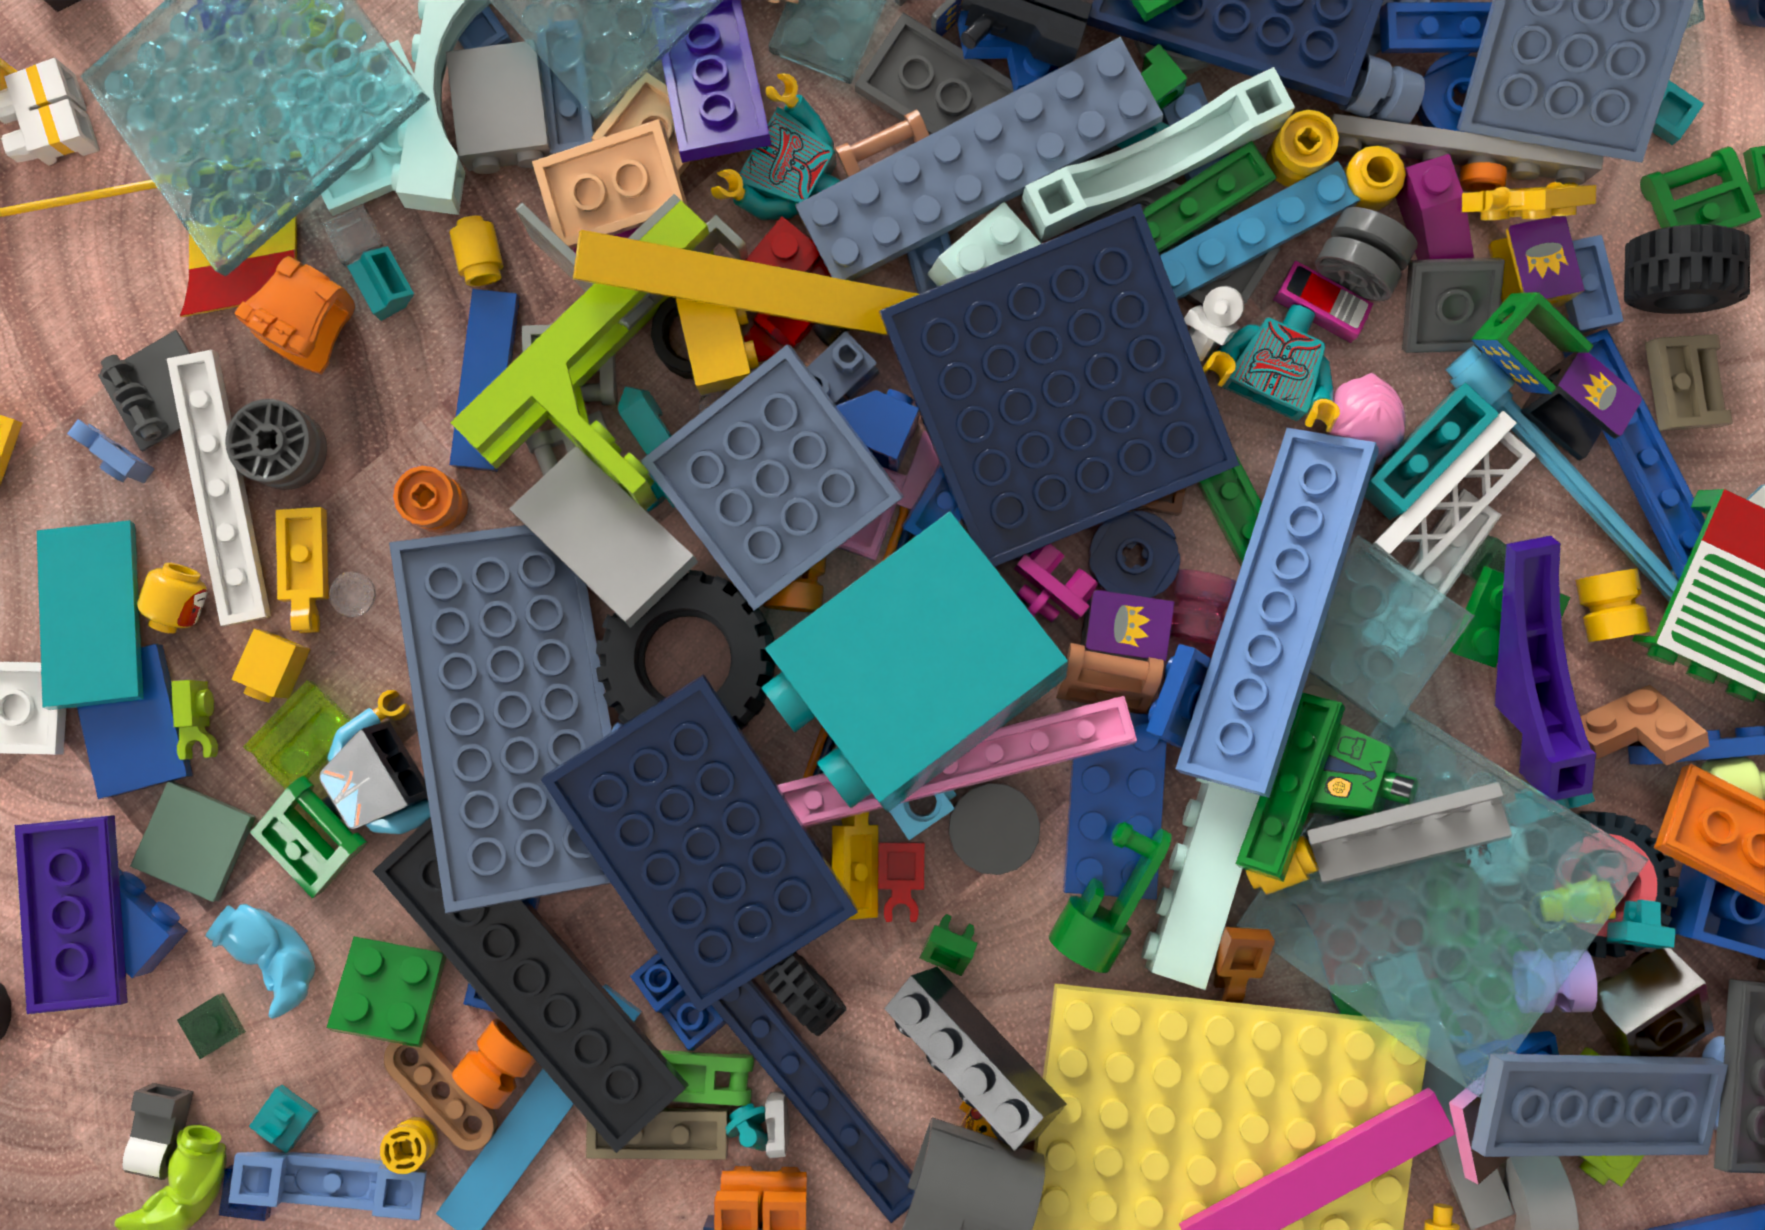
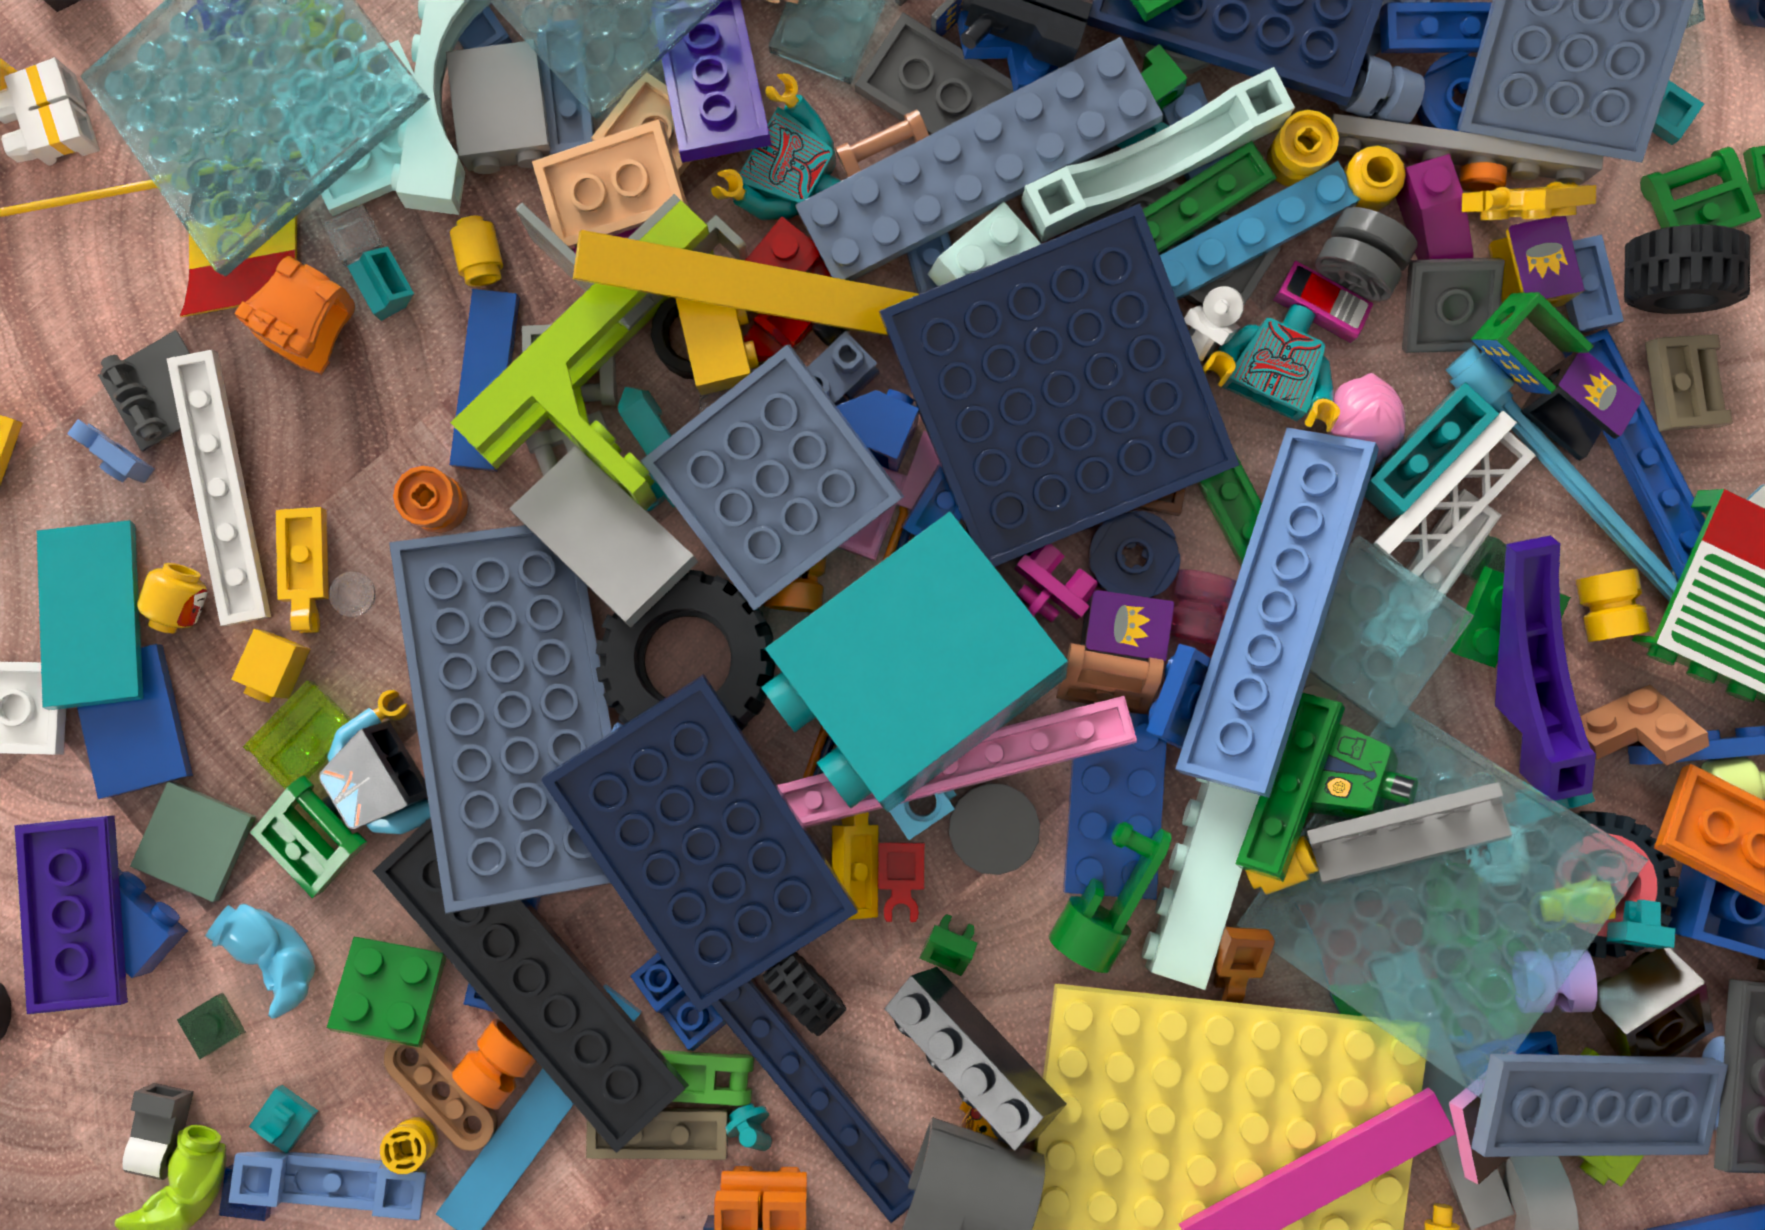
lime plate [171,680,218,760] -> none
dark grey wheel [225,399,327,490] -> none
light grey tile [765,1091,791,1158] -> none

